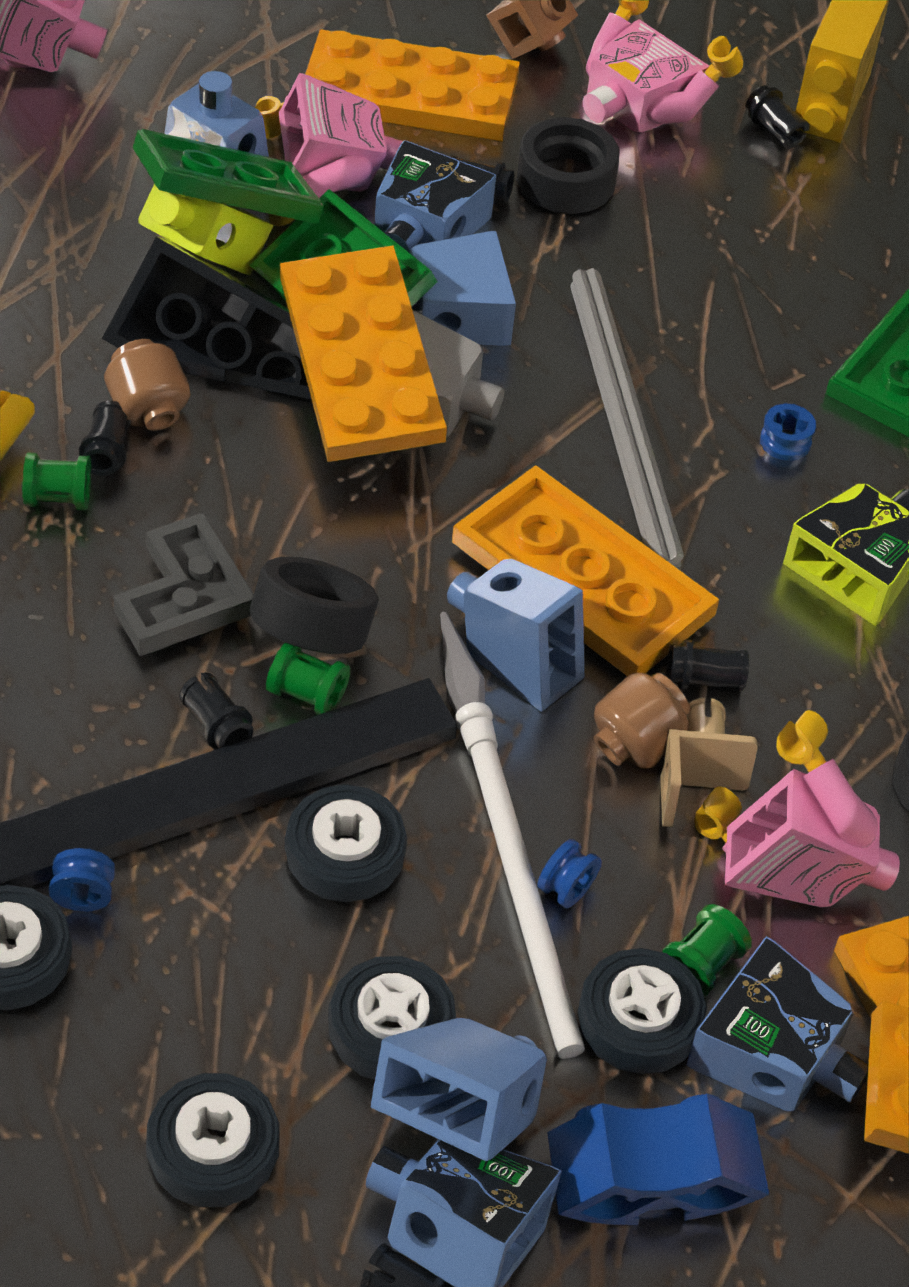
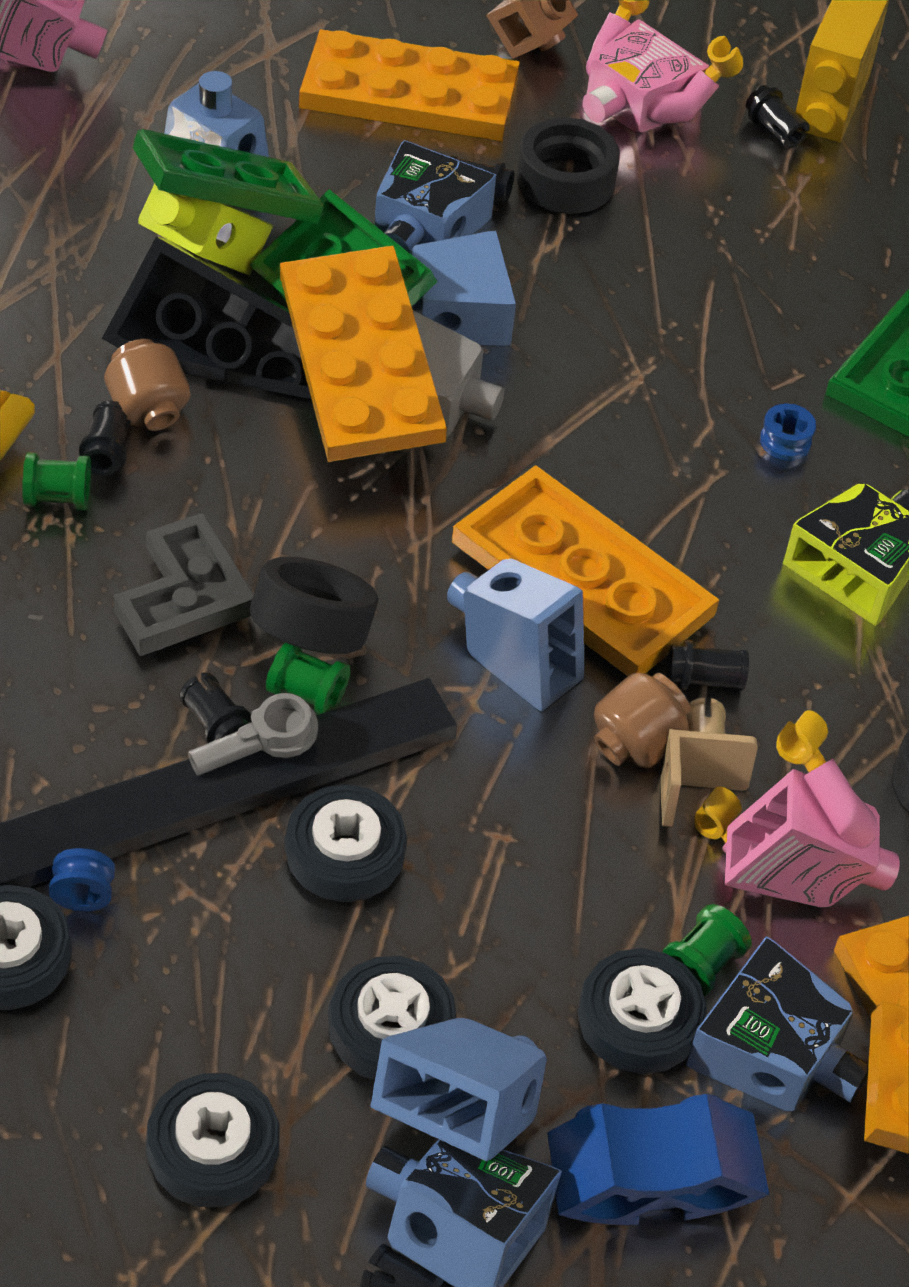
bright pink torso [255,73,403,226] -> none
white piece [440,612,585,1059] -> none
blue bush [537,839,602,909] -> none
light grey axle [570,268,684,569] -> none
none -> light grey plate [188,693,318,776]

